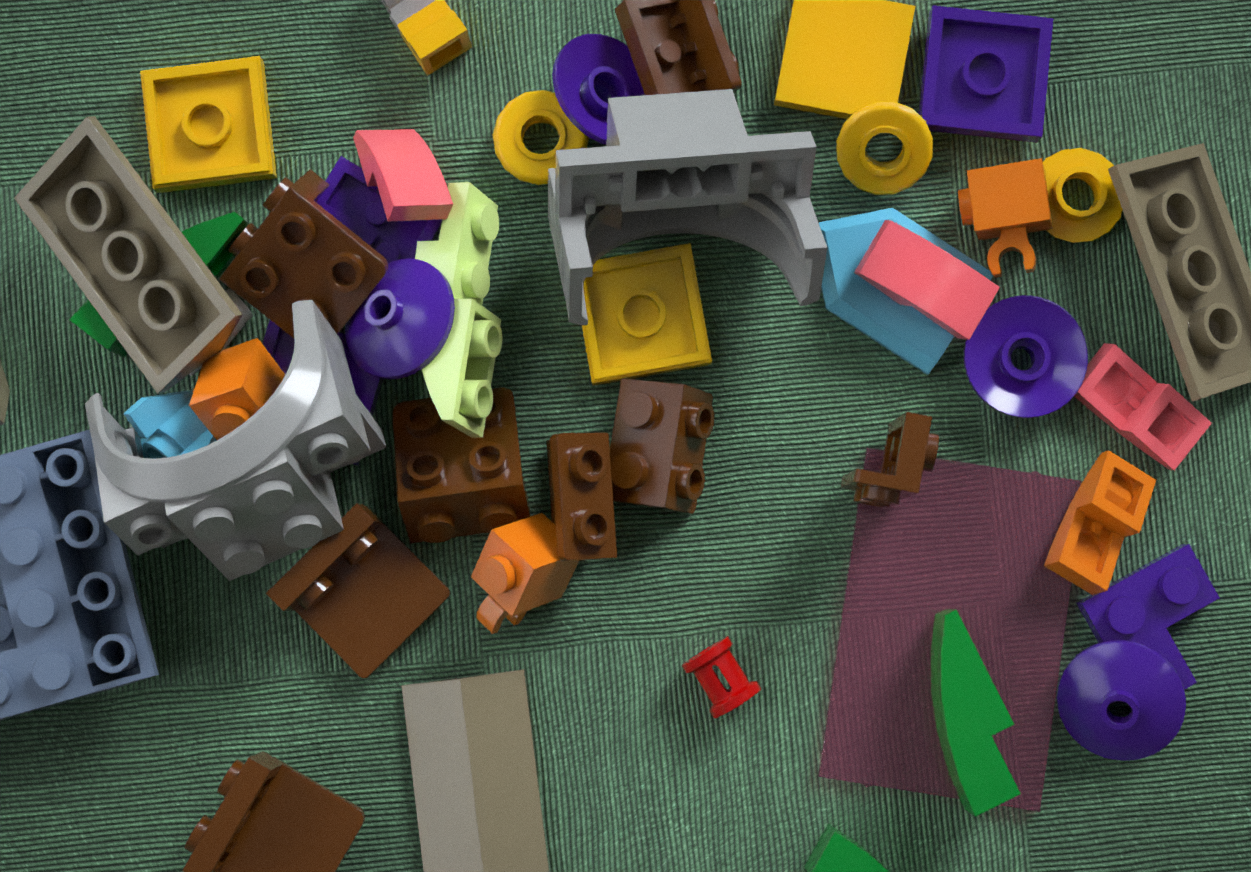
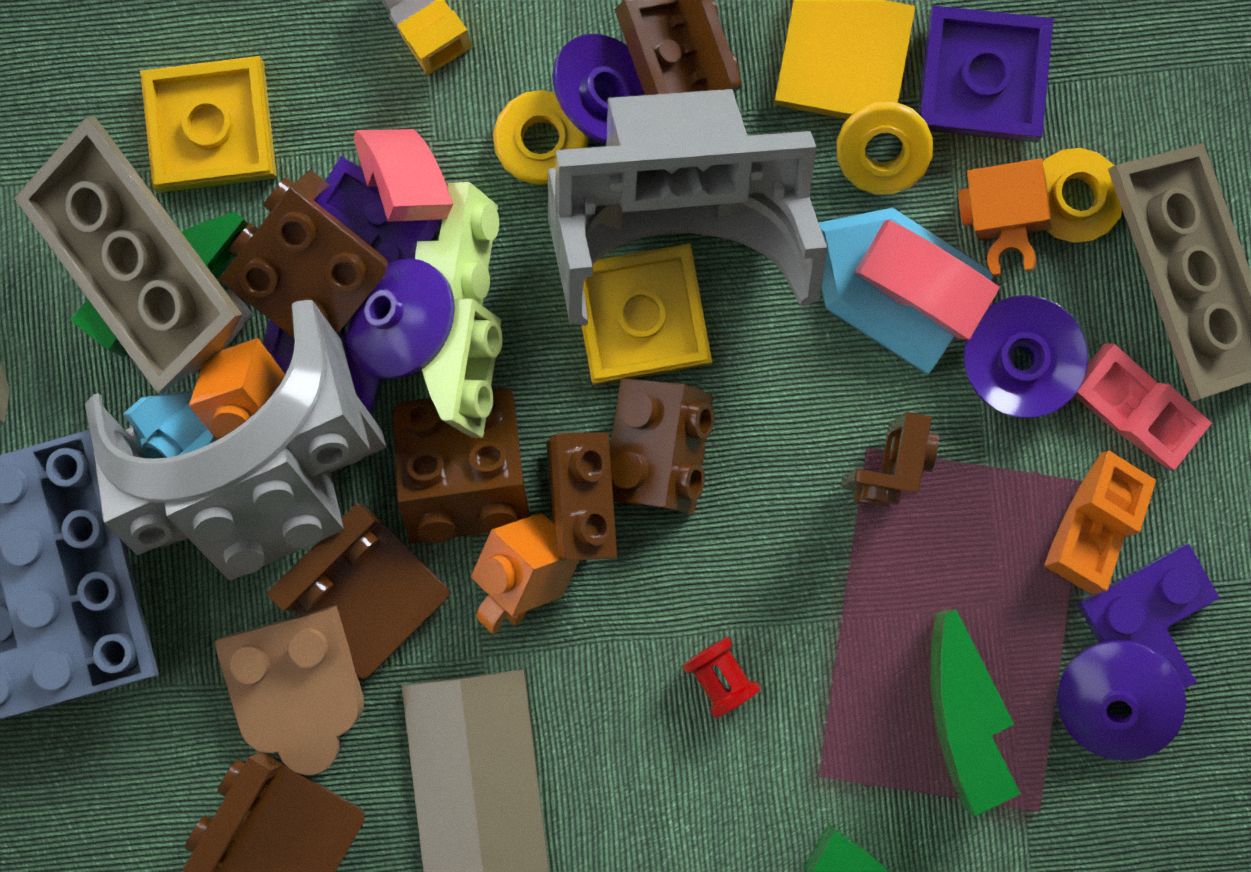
none -> medium nougat plate [213,605,364,775]

